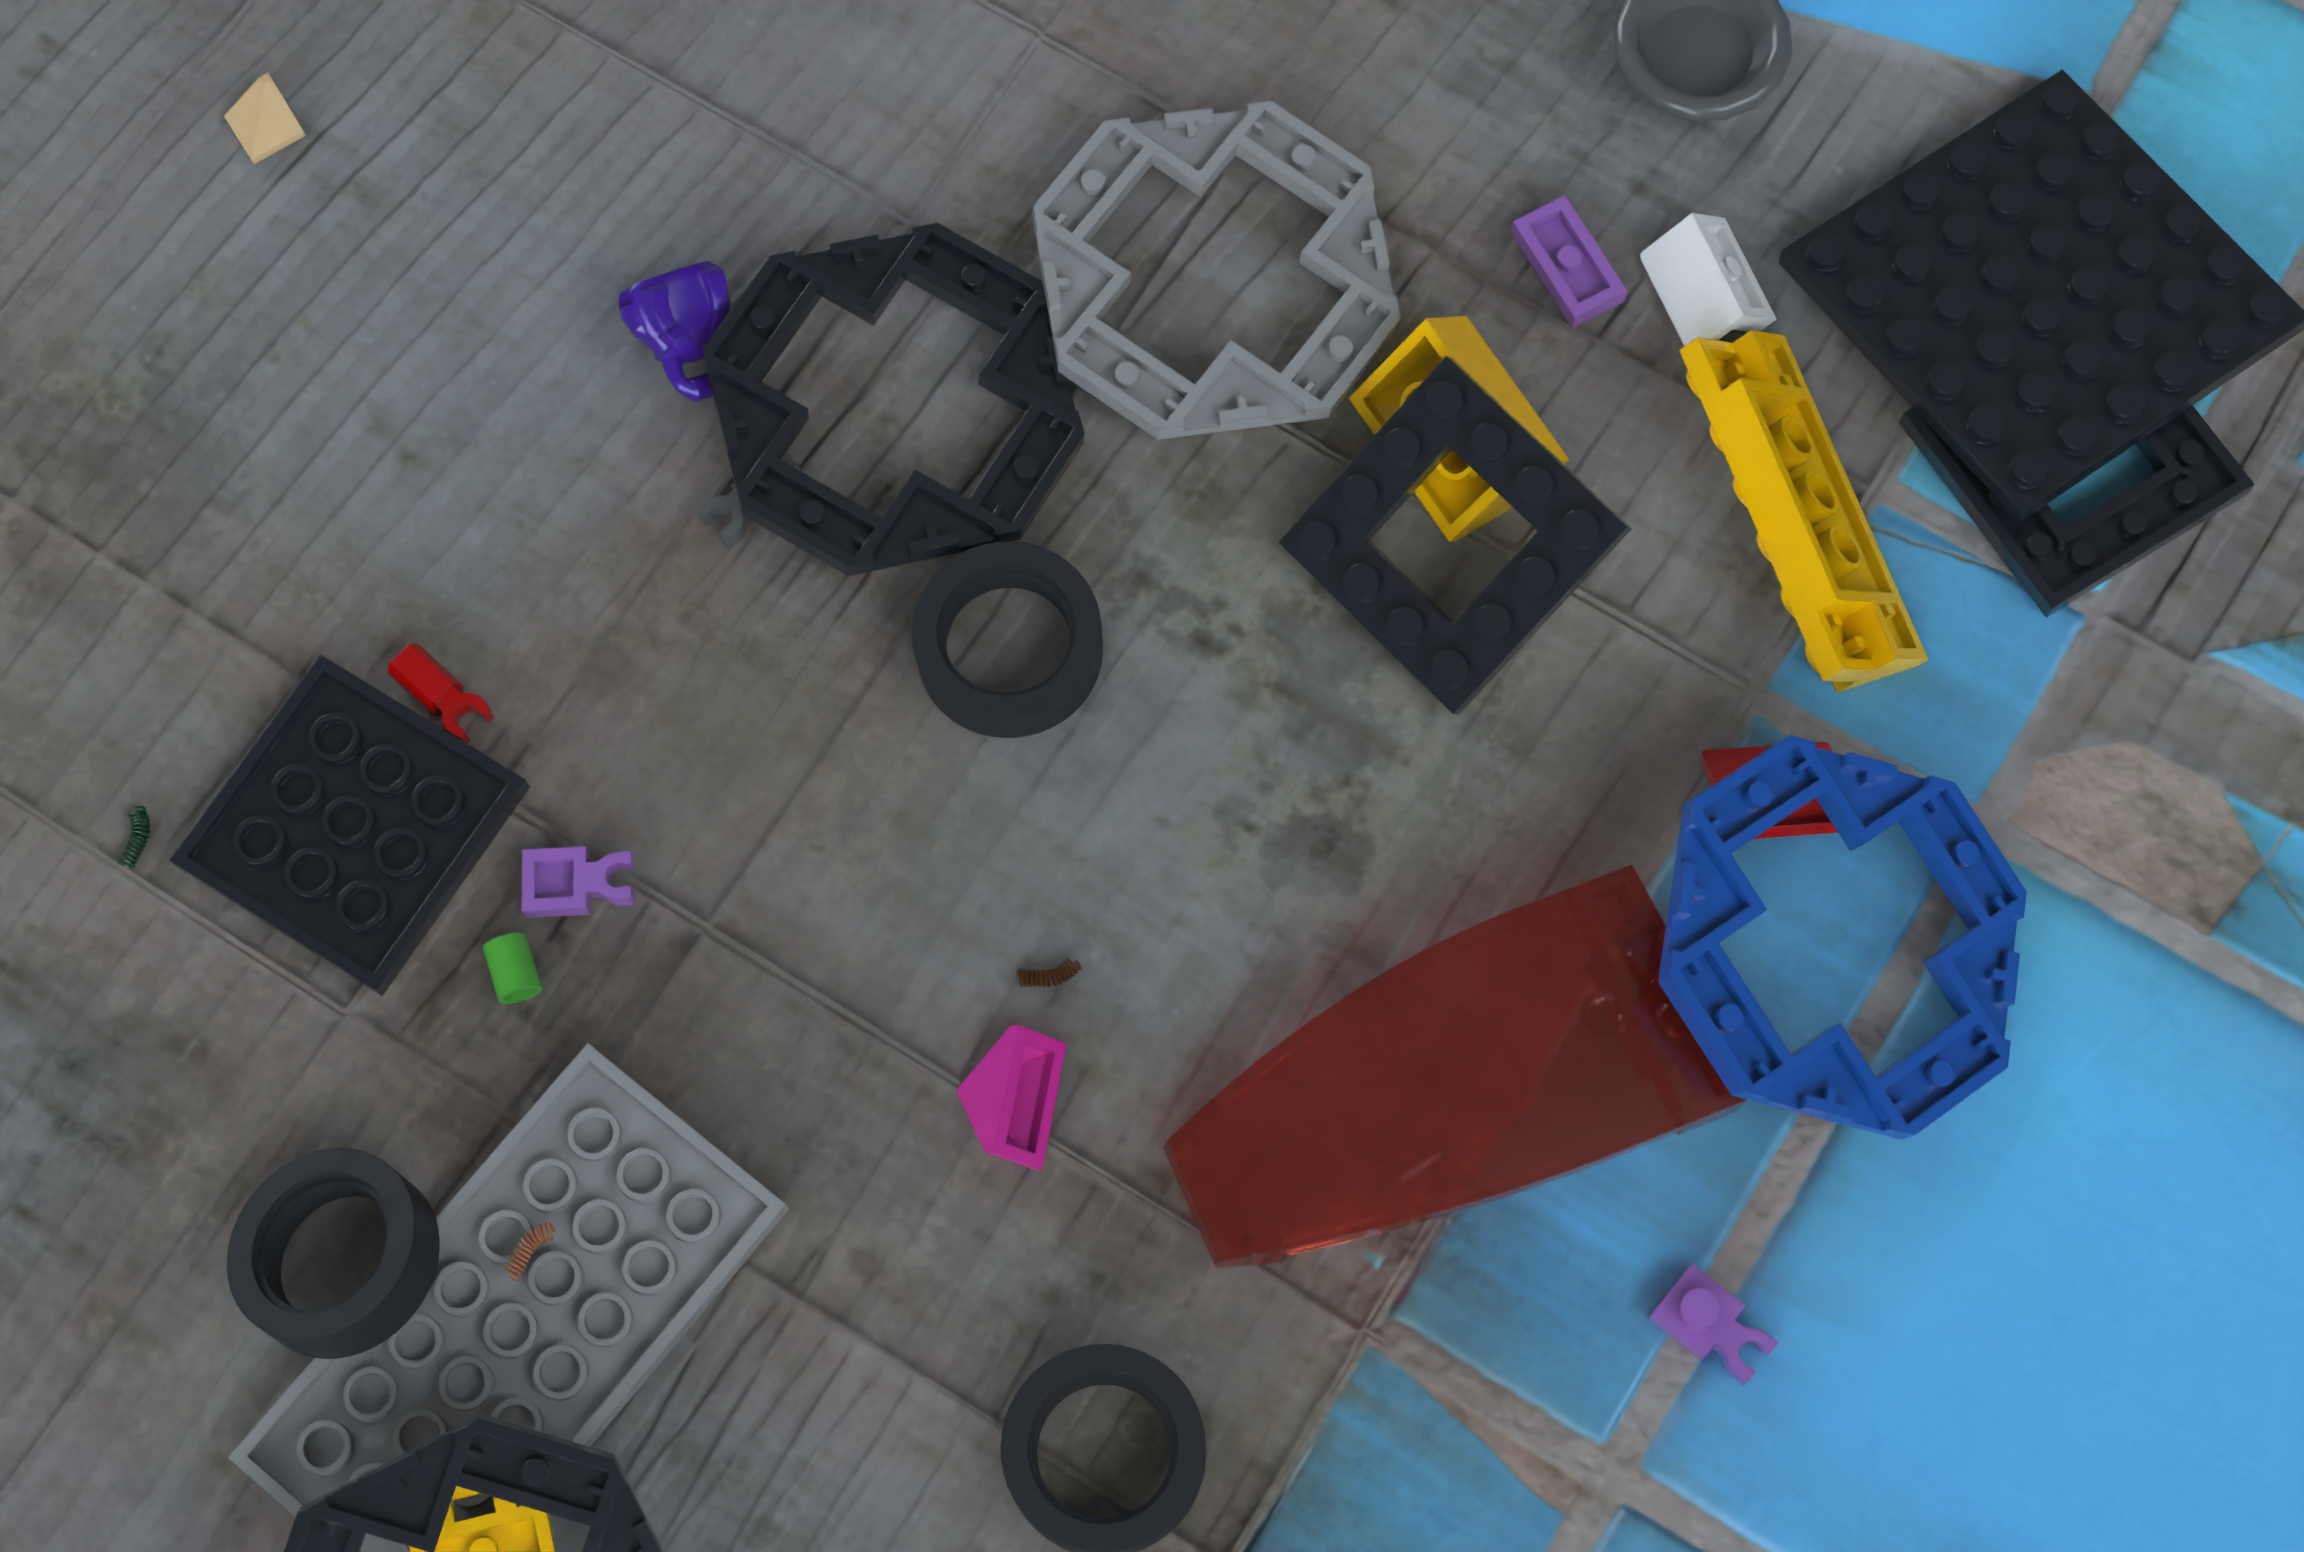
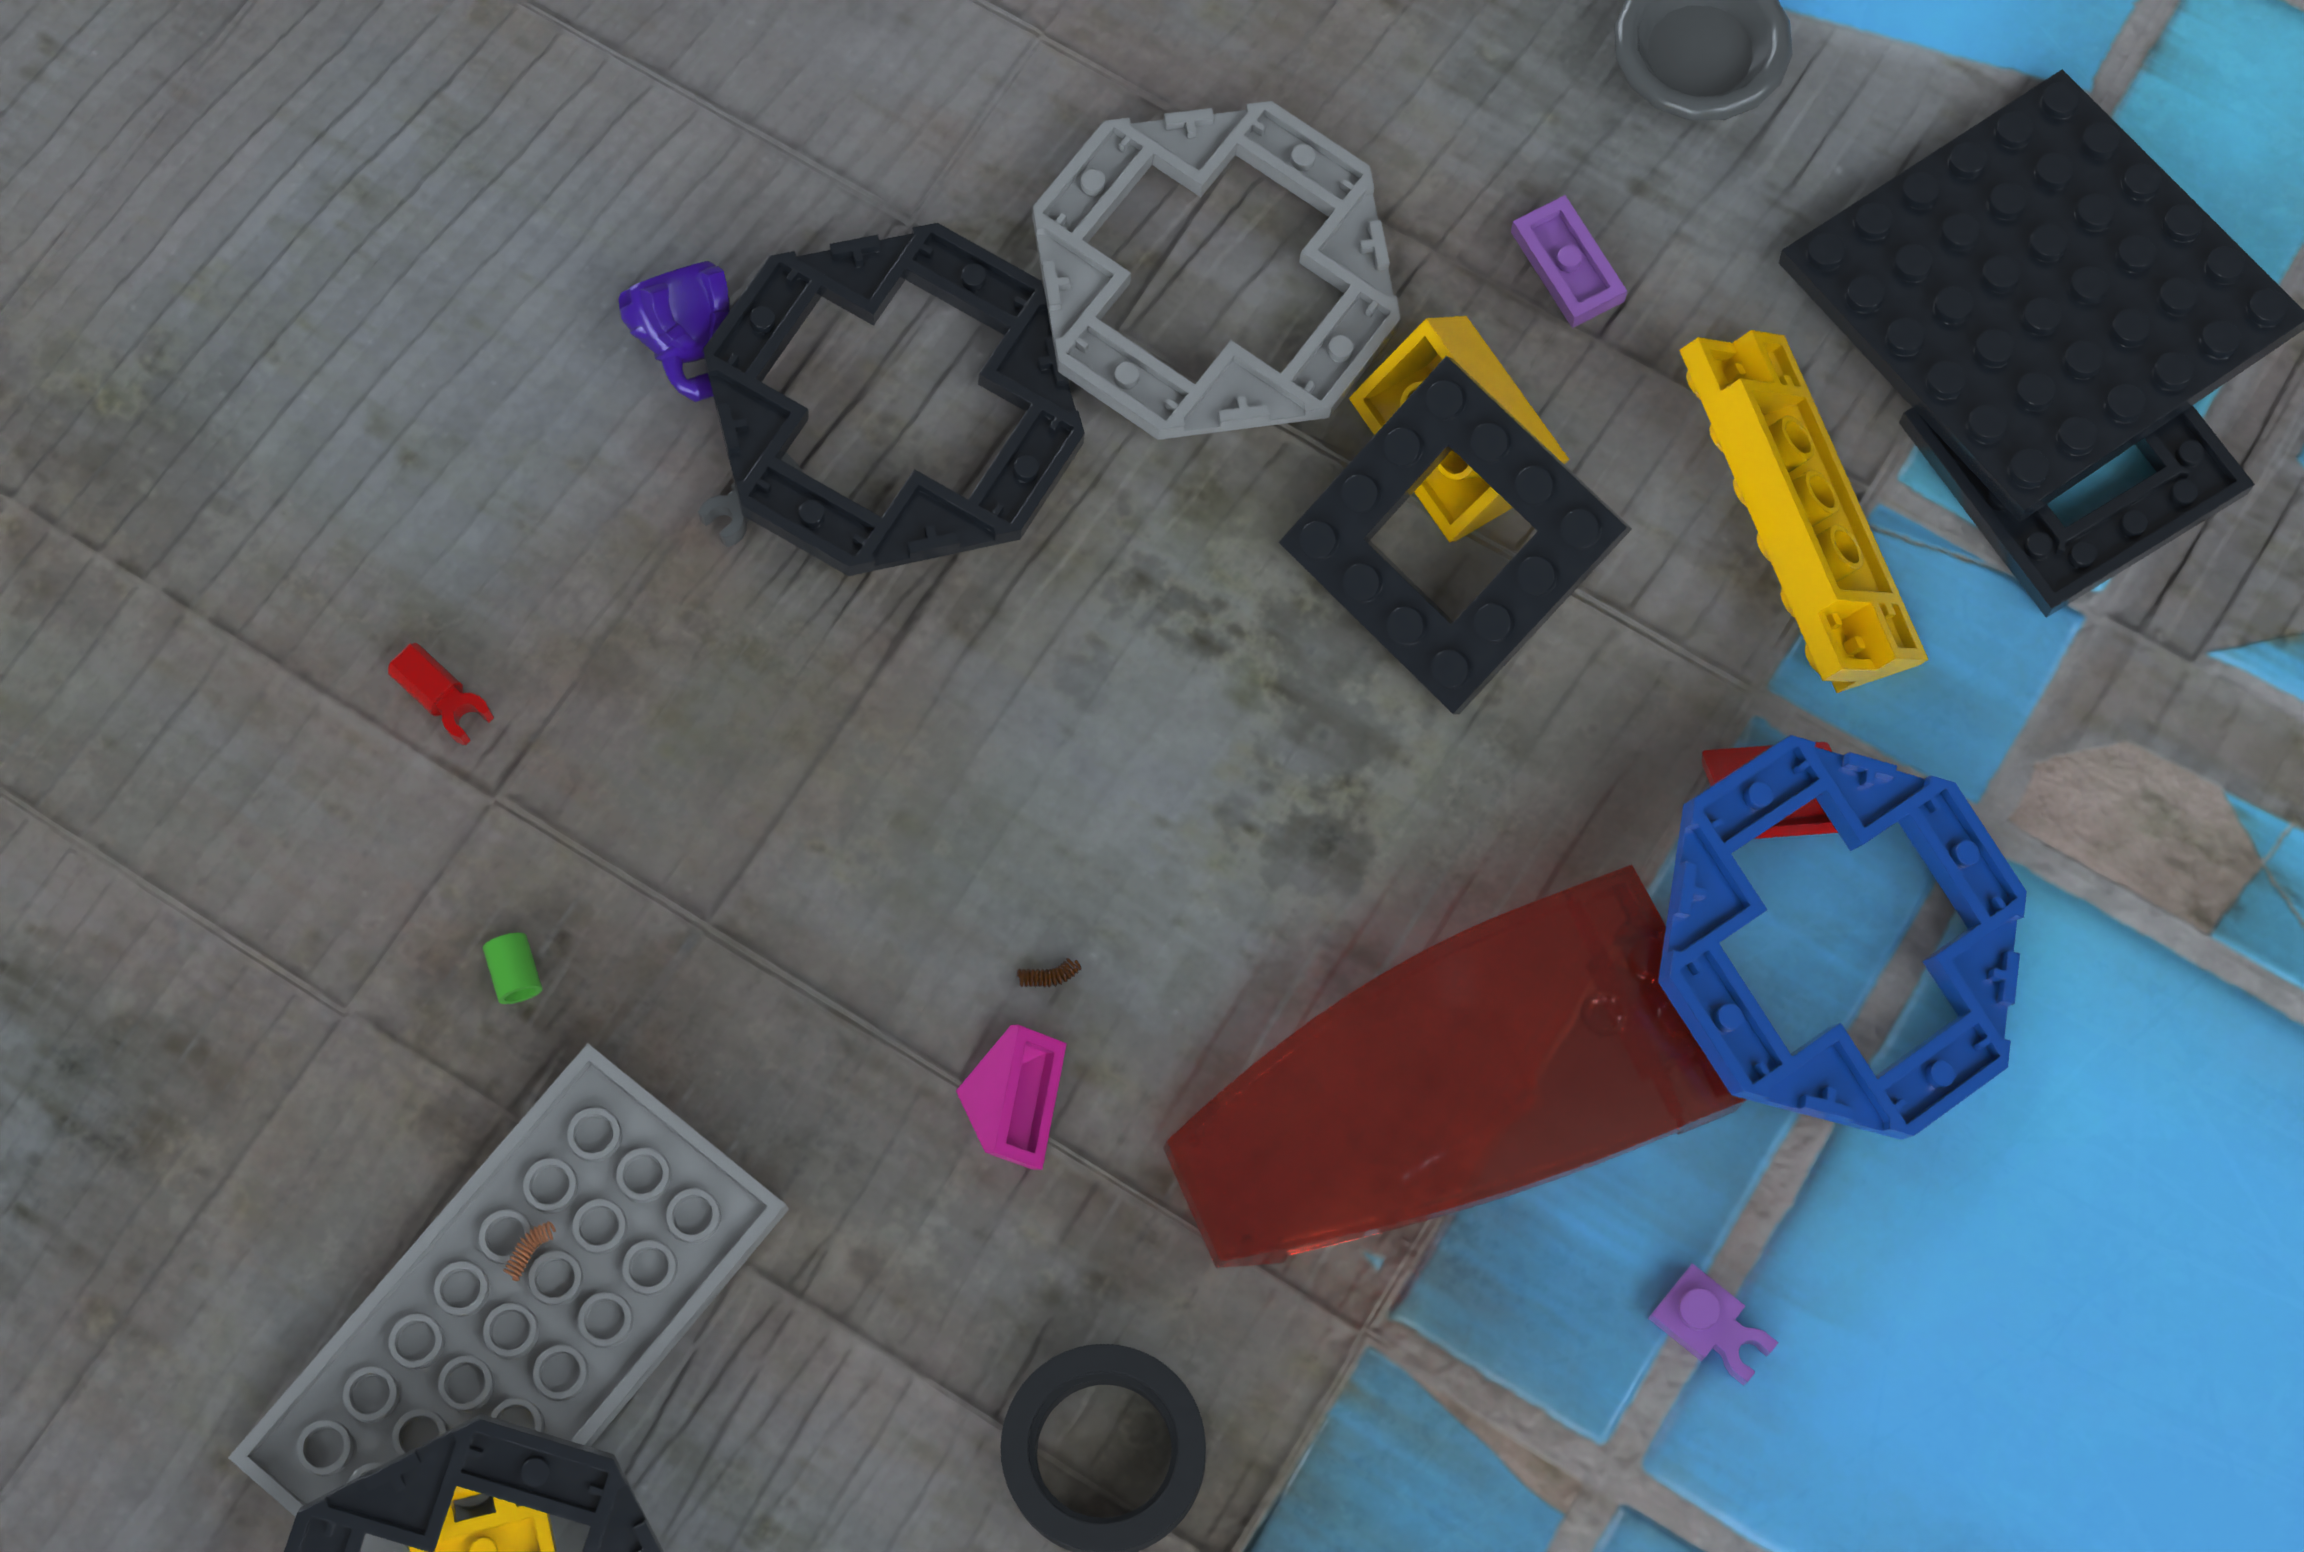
dark green leg [117,806,151,868] -> none
black plate [169,654,530,996] -> none
tan slope [224,73,306,164] -> none
black tyre [227,1148,440,1359] -> none
medium lavender plate [521,846,635,918] -> none
black tyre [912,542,1103,738] -> none
white panel [1640,213,1777,346] -> none

